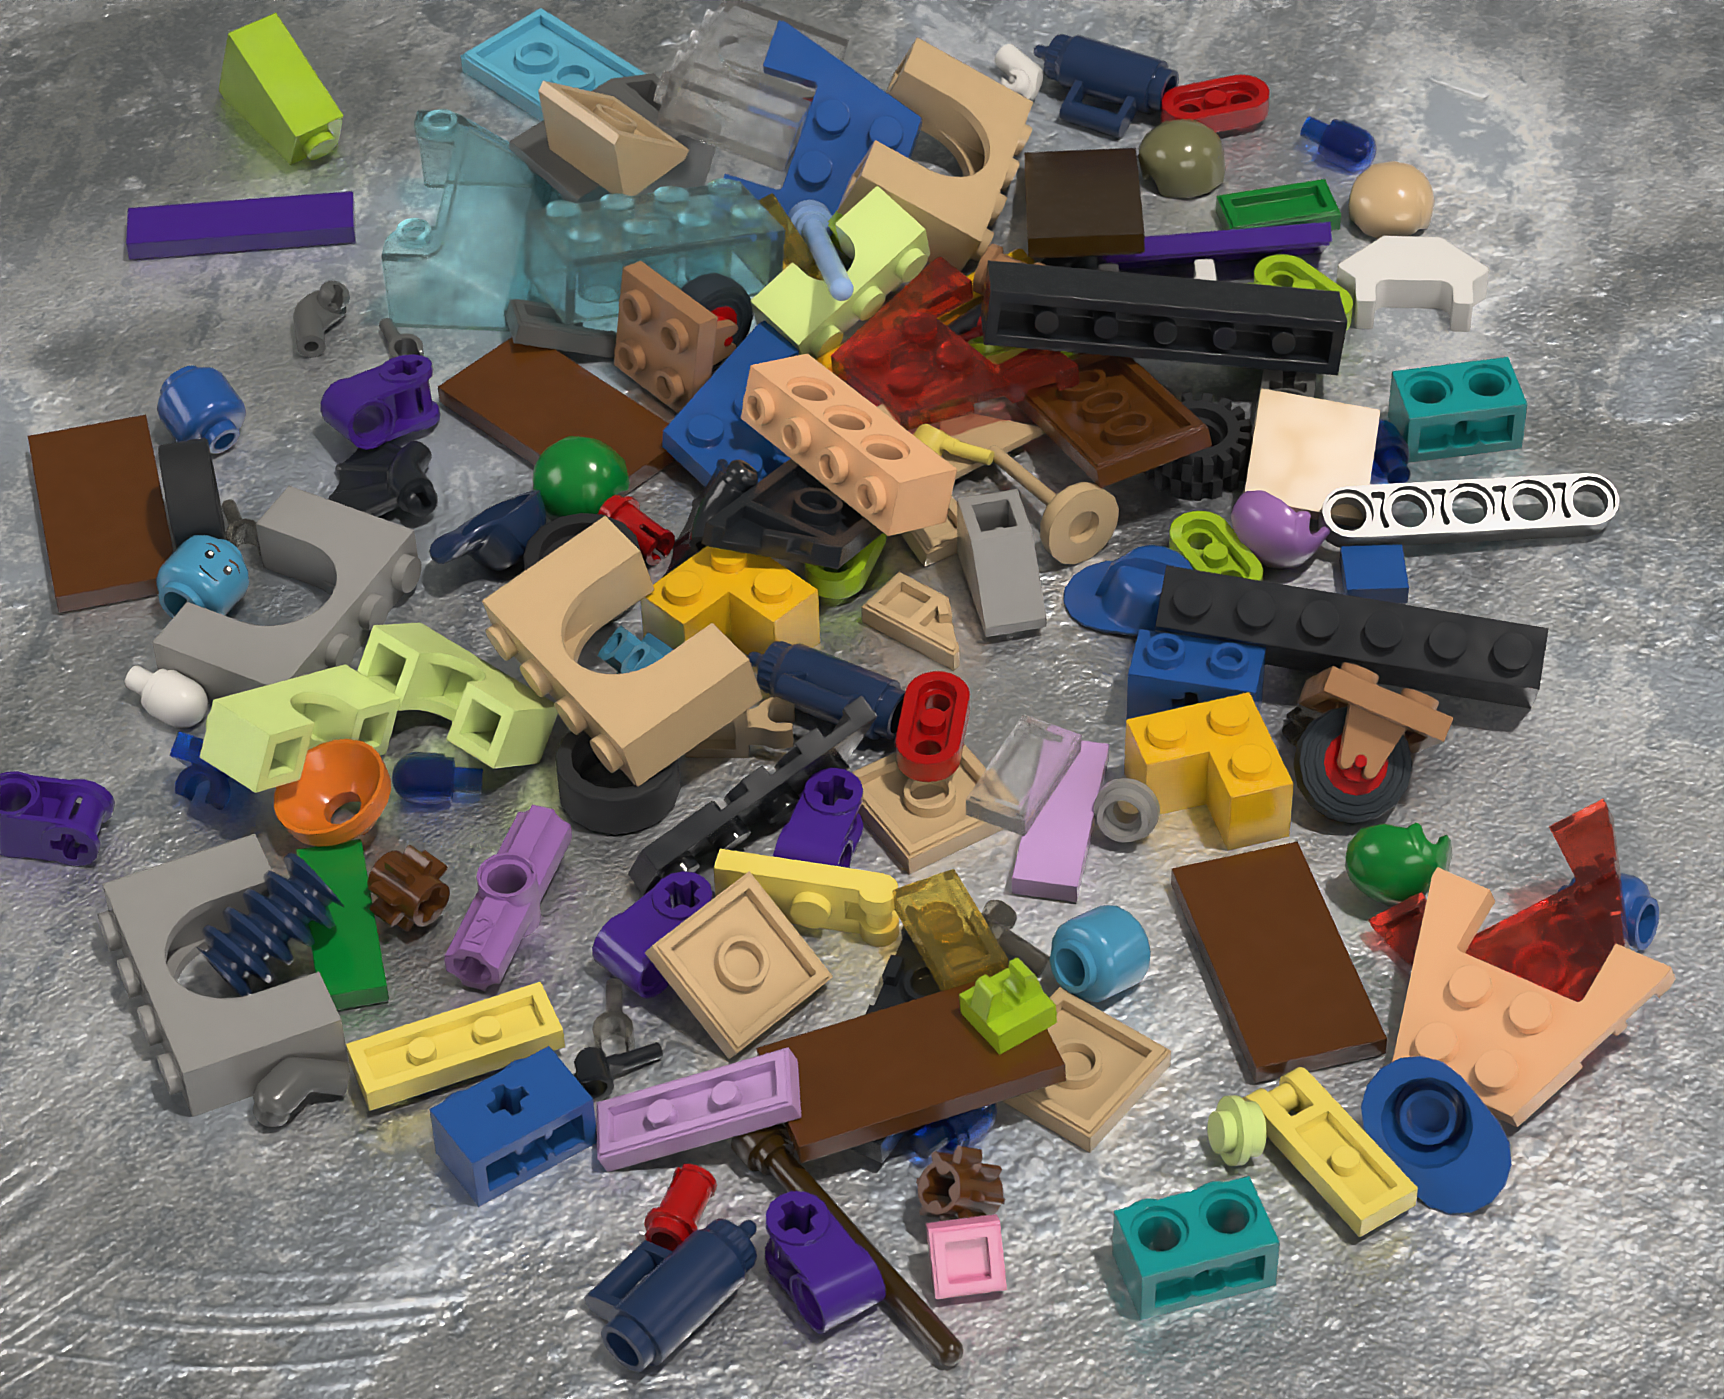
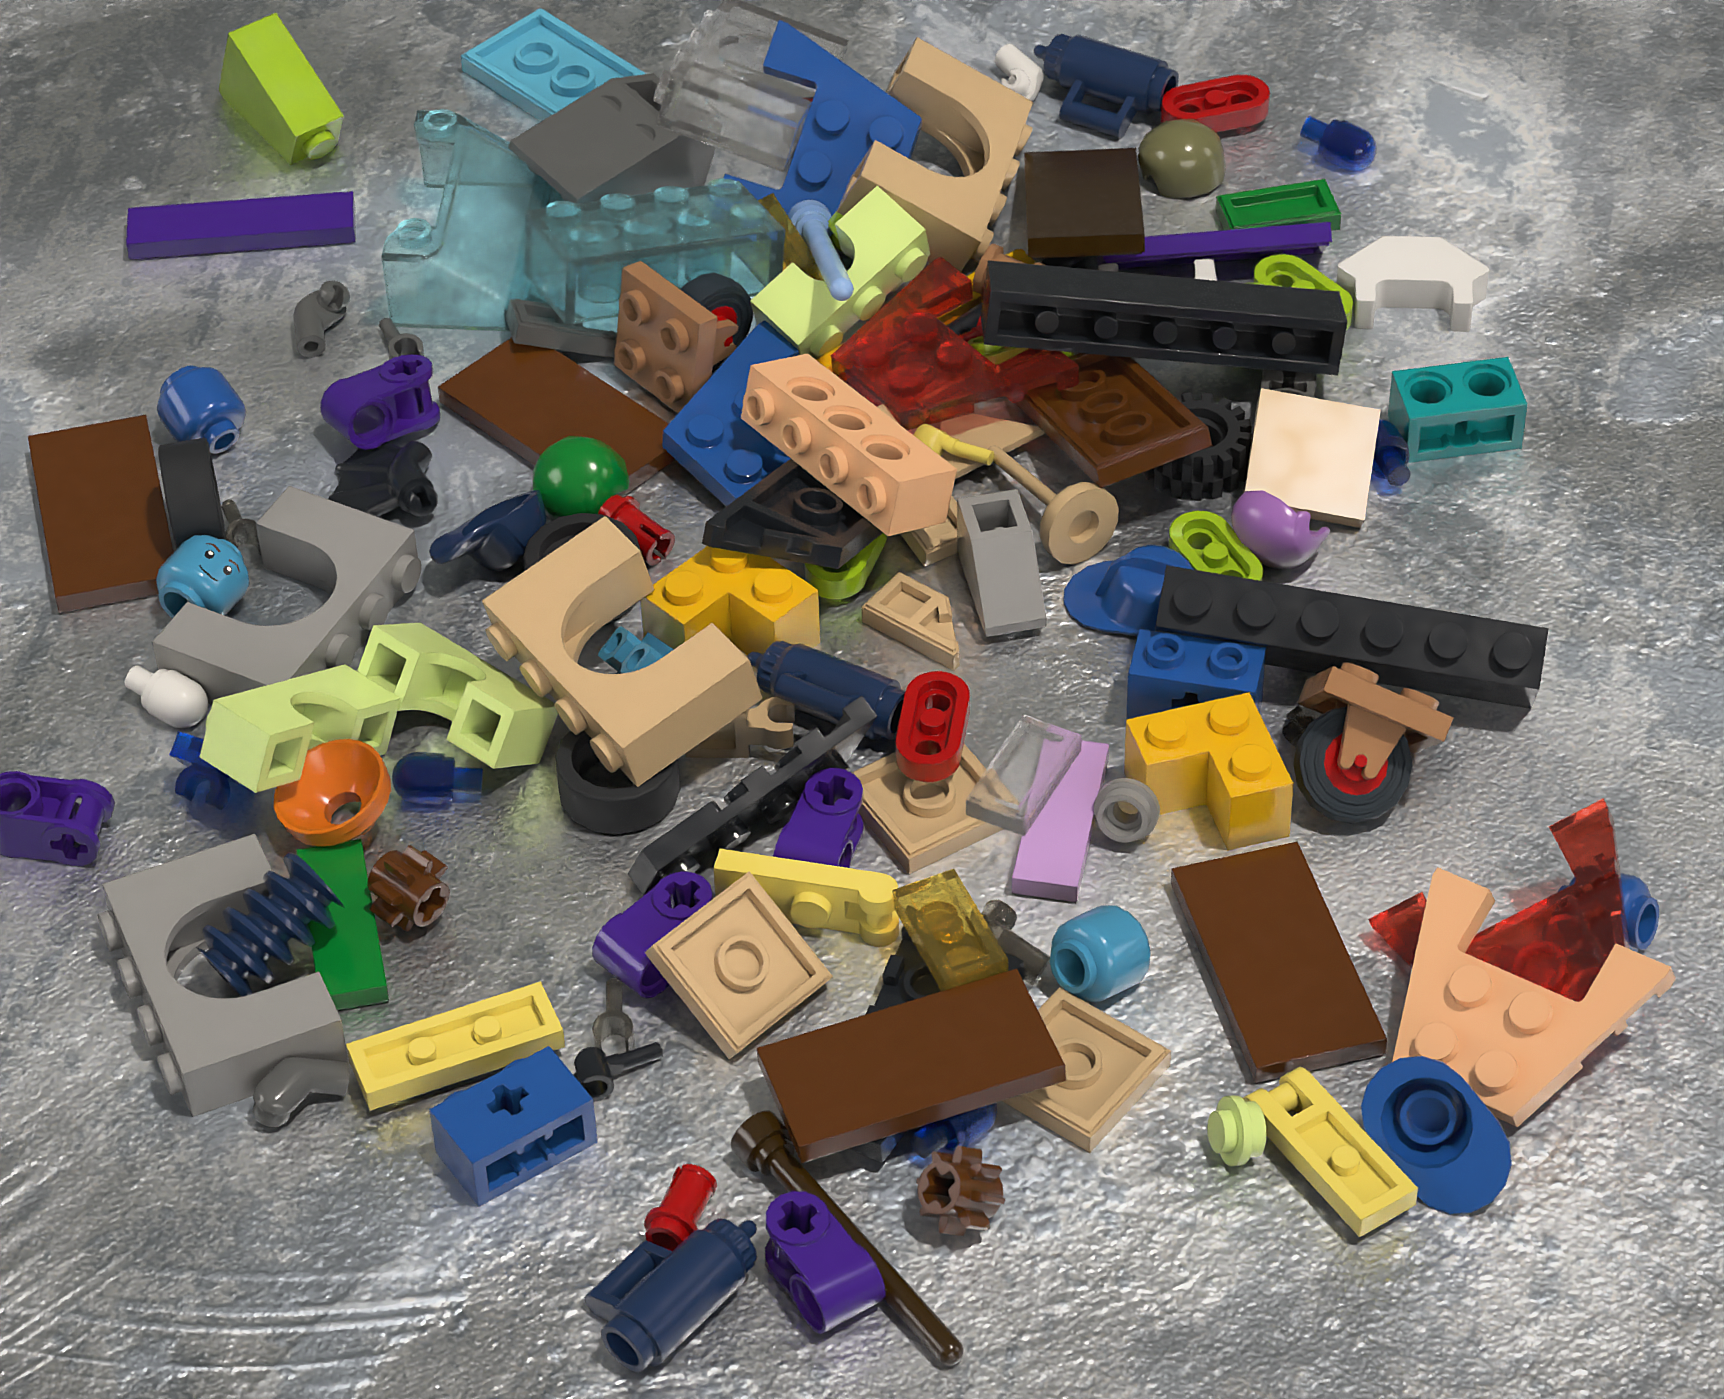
medium lavender piece [445,804,572,991] -> none
tan slope [538,81,689,203] -> none
lavender tile [596,1047,801,1172] -> none
black arm [662,459,758,578] -> none
bright pink tile [926,1214,1007,1299] -> none
lime tile [959,958,1057,1054] -> none
teal brick [1112,1176,1280,1321] -> none
beam [1317,473,1619,548] -> none
blue tile [1339,545,1409,604] -> none
green hair [1345,823,1453,909] -> none
tan hair [1349,161,1435,239] -> none

